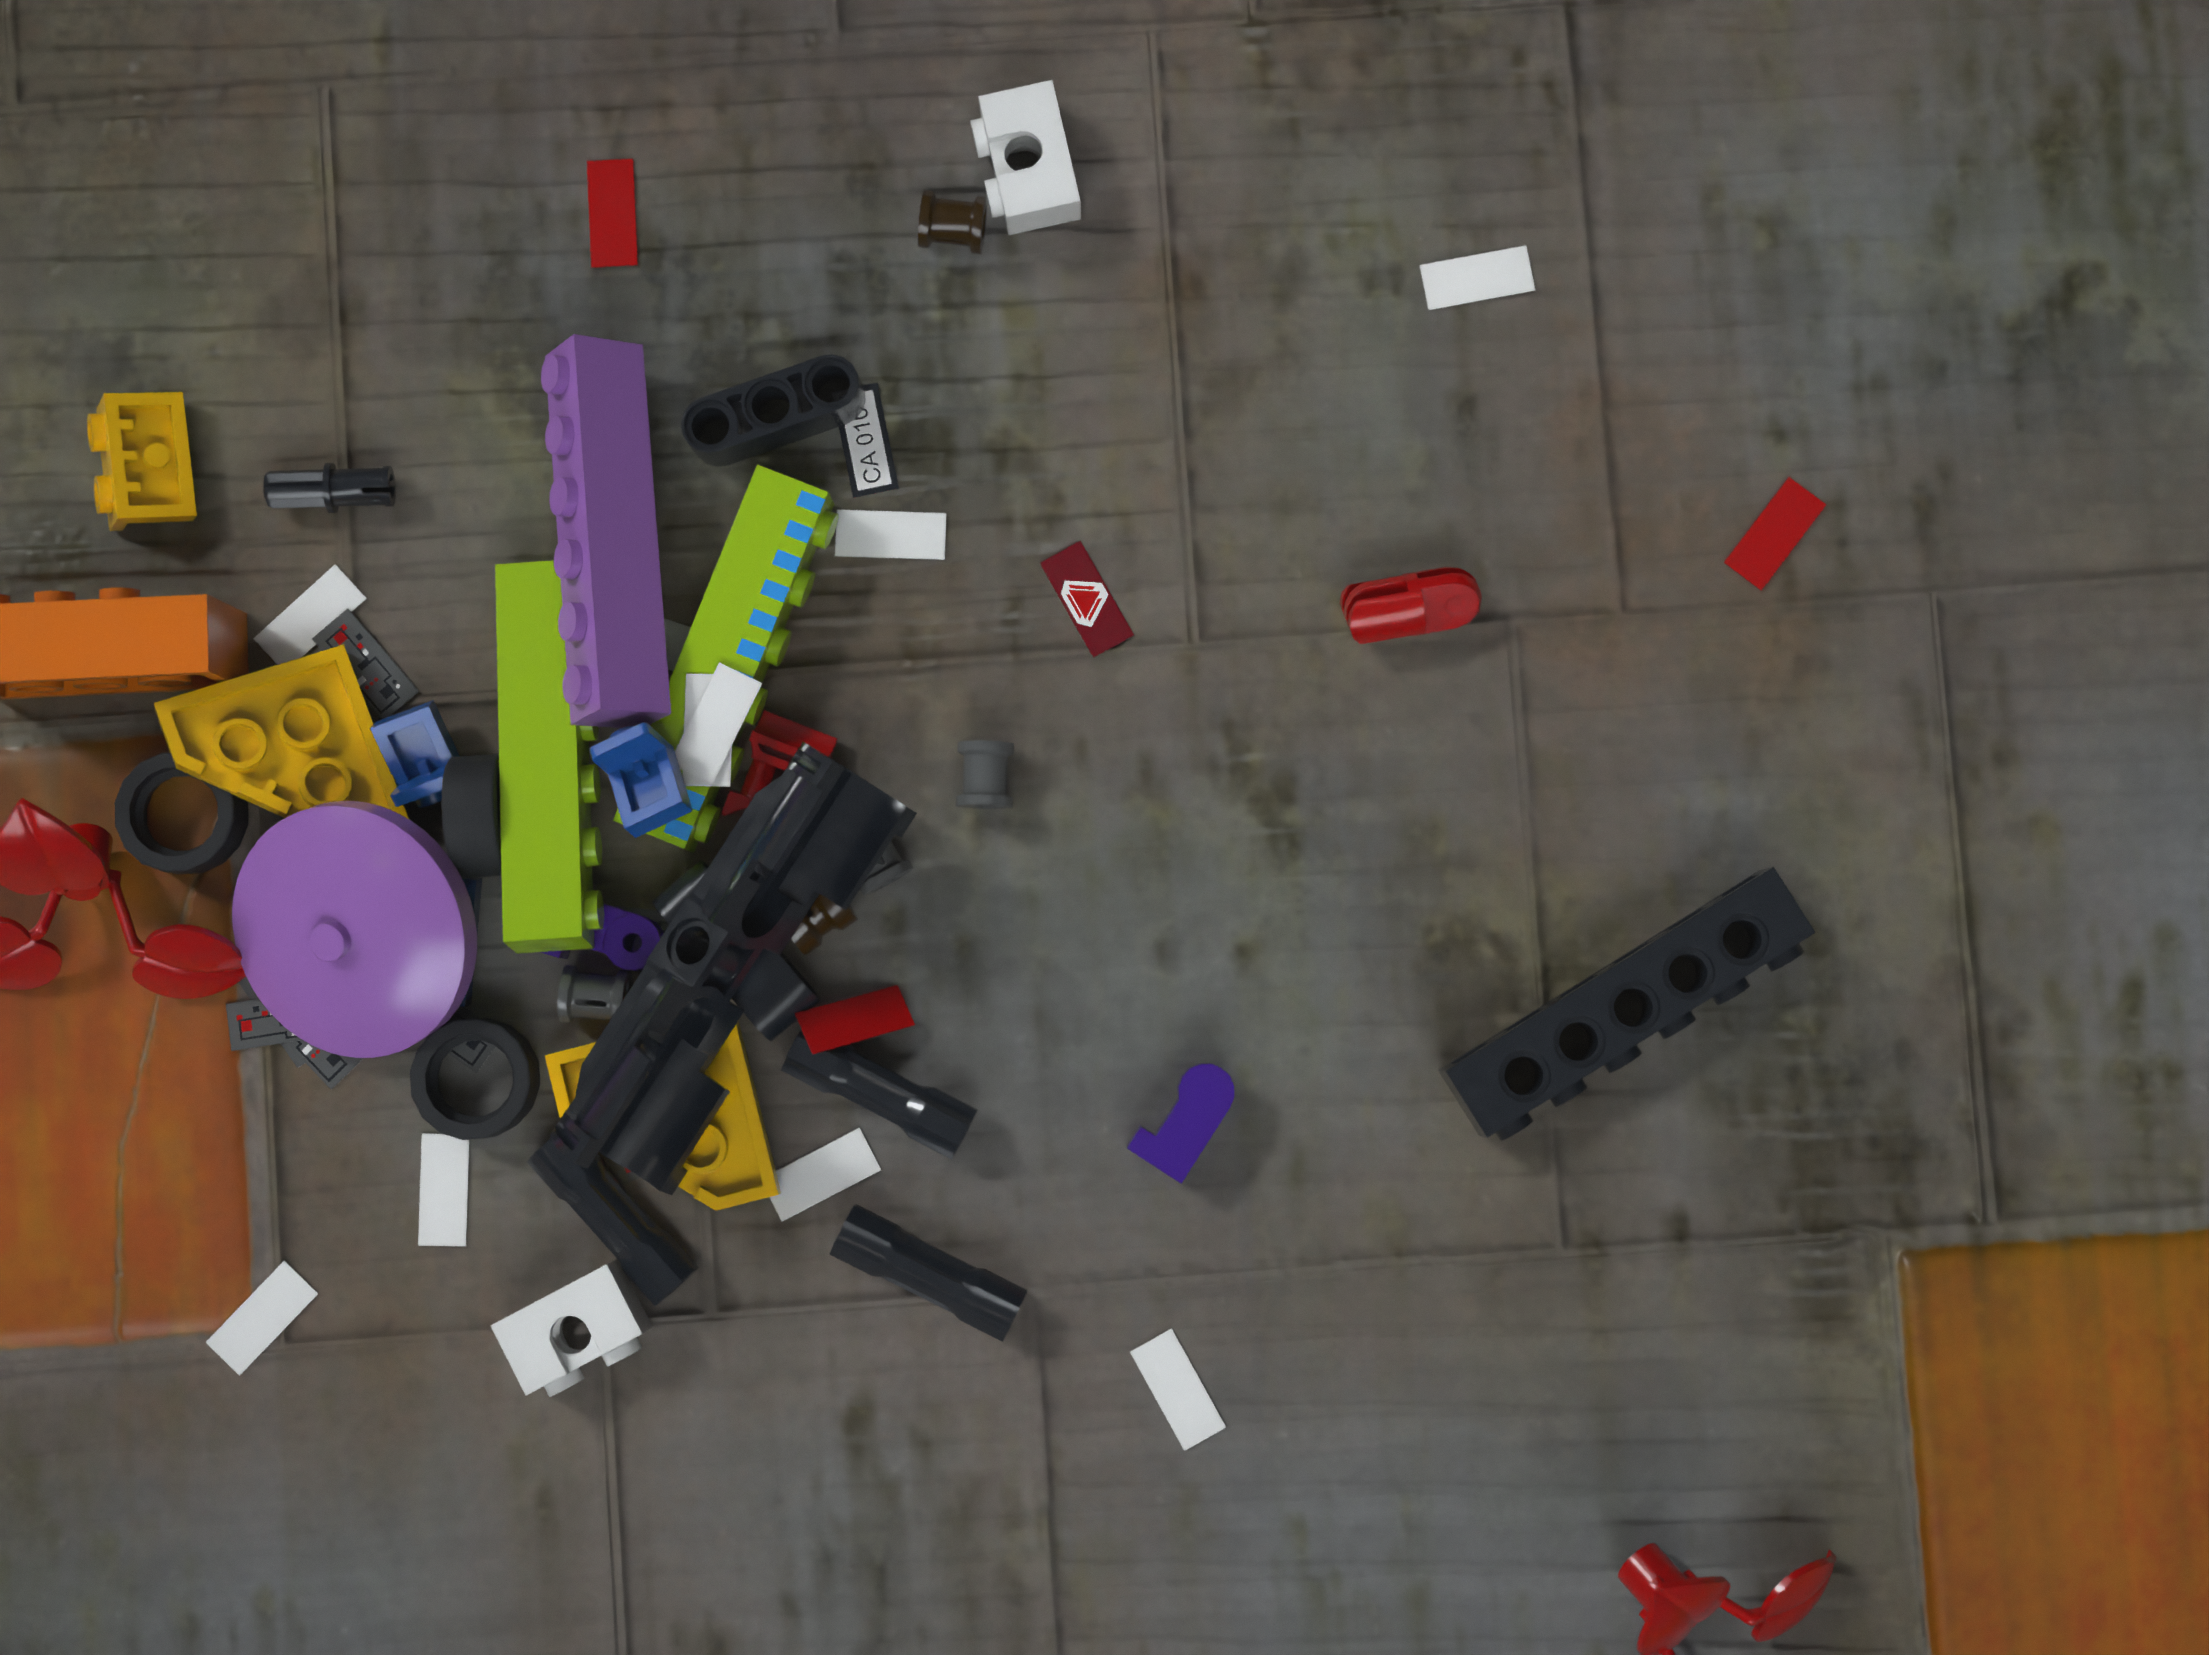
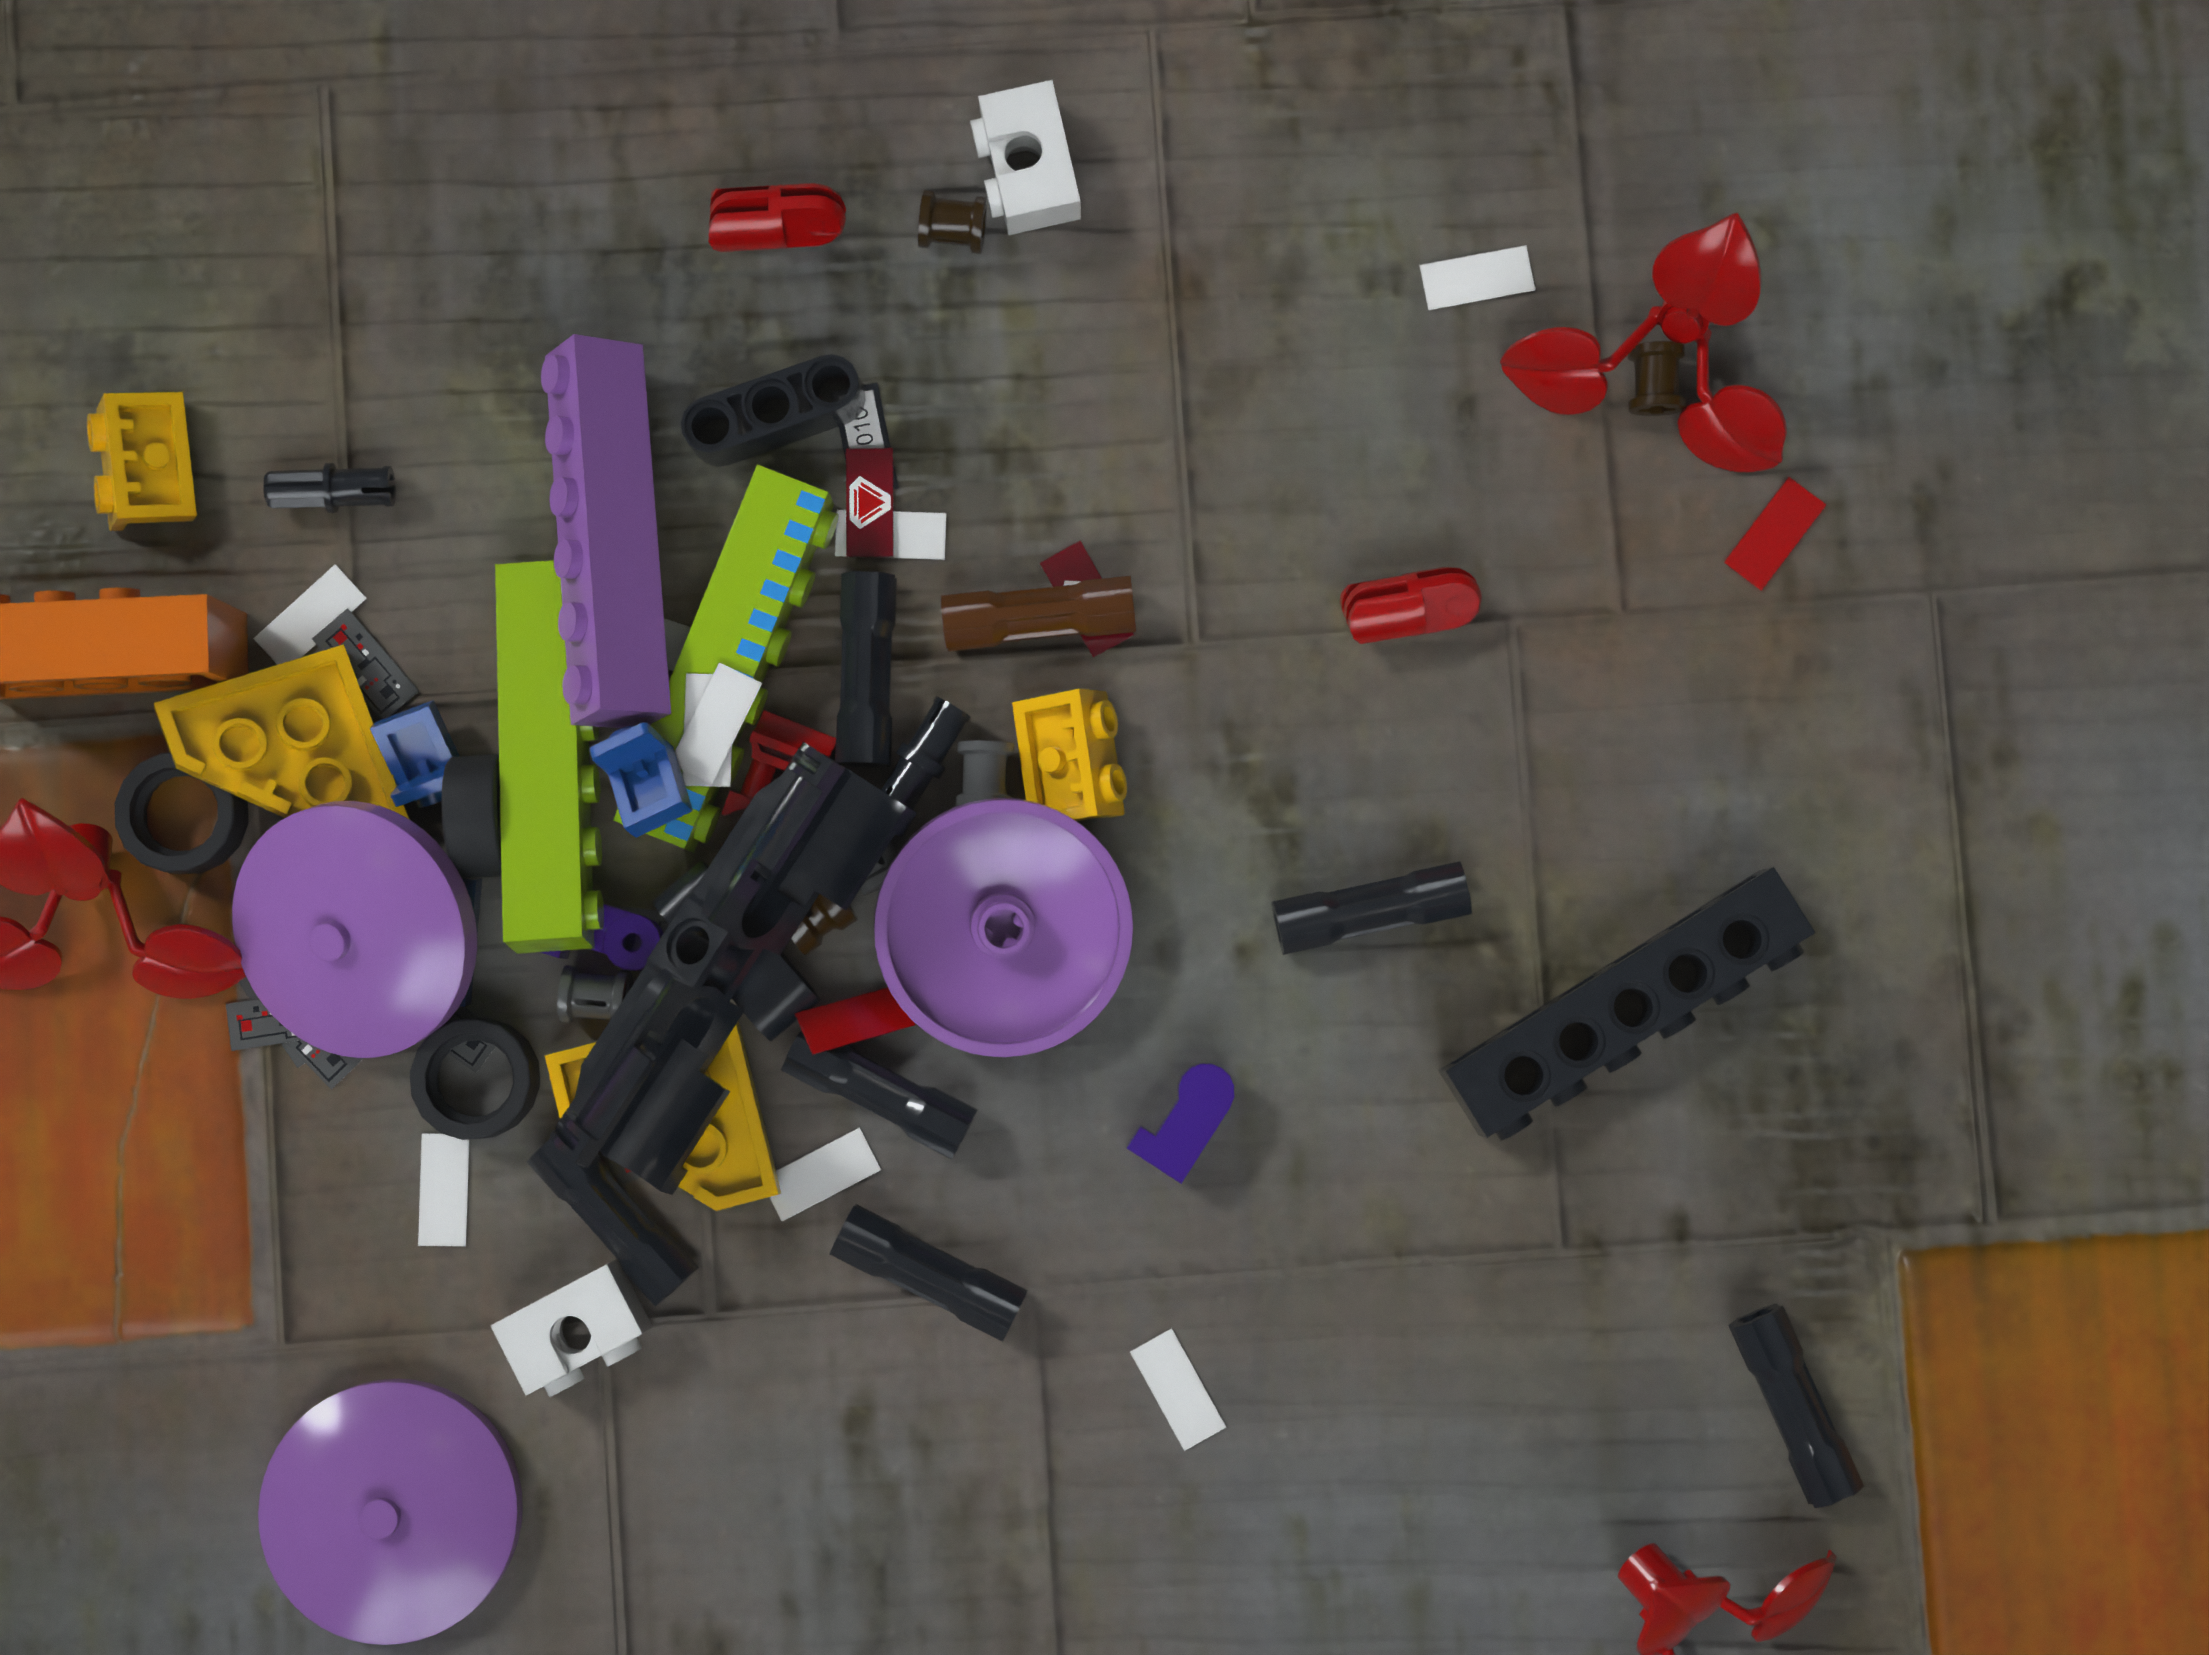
white sticker [206,1260,318,1376] -> none
red sticker [587,158,638,268] -> none
none -> medium lavender dish [258,1379,523,1645]
none -> red arm [708,183,846,252]
none -> black axle [835,571,897,768]
none -> dark red sticker [846,448,894,557]
none -> medium lavender dish [874,798,1133,1057]
none -> black pin [881,696,971,810]
none -> reddish brown axle [941,576,1136,651]
none -> yellow bracket [1012,689,1127,821]
none -> black axle [1271,861,1472,955]
none -> red plant [1500,213,1787,472]
none -> dark brown bush [1628,341,1686,416]
none -> black axle [1728,1303,1864,1508]

